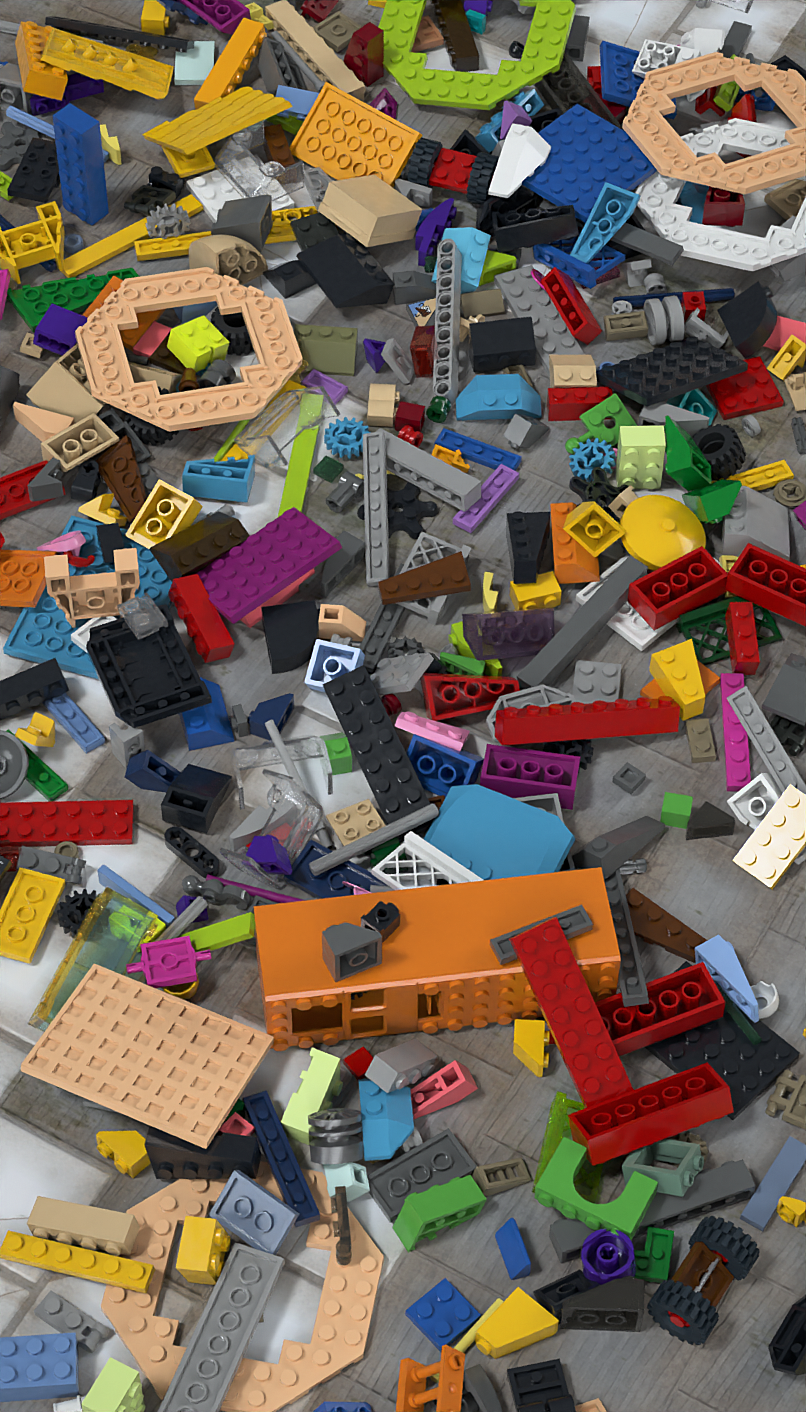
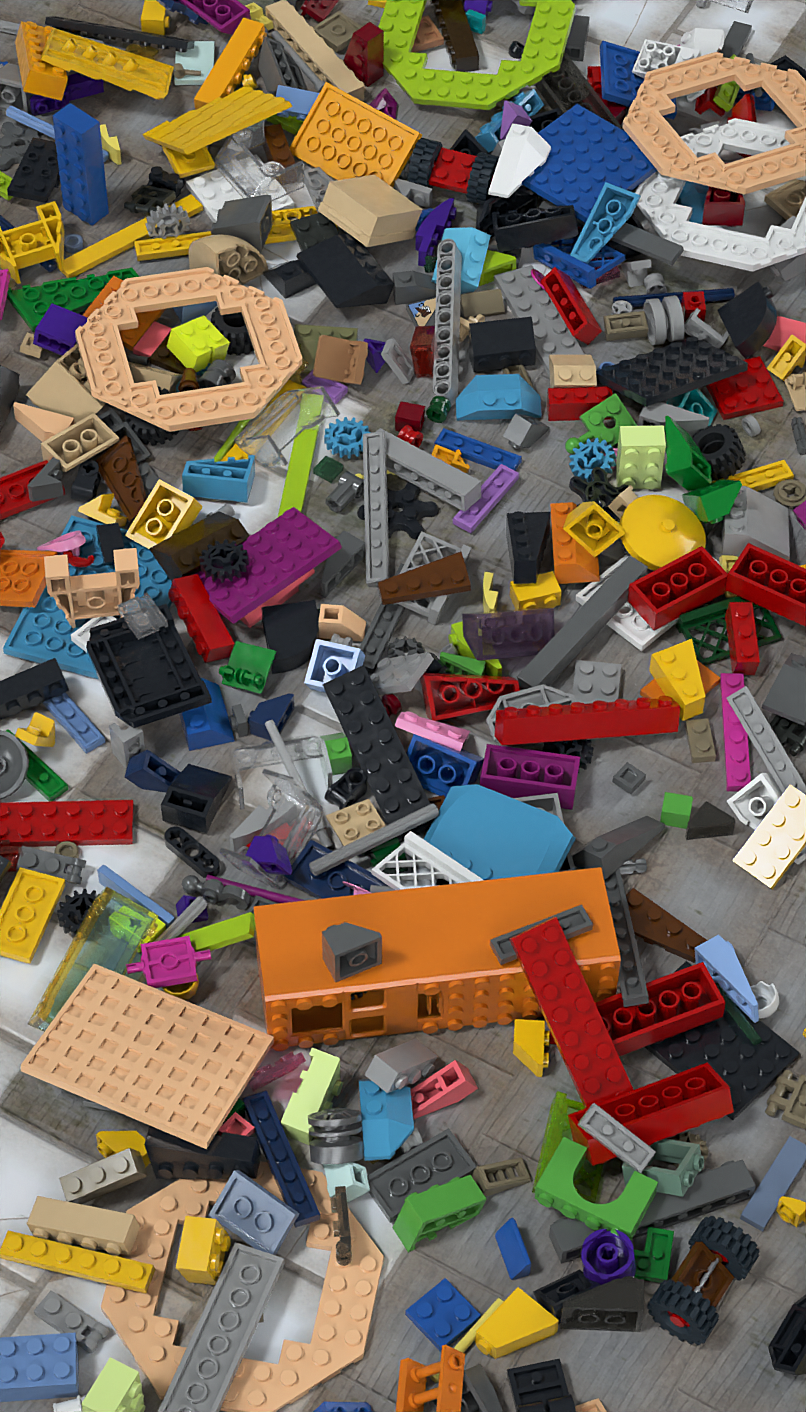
red tile [343,1046,373,1081] -> none
black brick [361,901,400,943] -> none
tan brick [367,383,400,427] -> none
none -> brick [59,1148,148,1204]
none -> dark tan hand [173,63,201,79]
none -> black gear [199,539,249,583]
none -> green hinge [219,641,276,694]
none -> yellow plate [242,74,258,90]
none -> clear pink plate [249,1052,306,1092]
none -> medium nougat bracket [313,335,368,385]
none -> black piece [324,767,367,810]
none -> light grey tile [577,1103,656,1173]

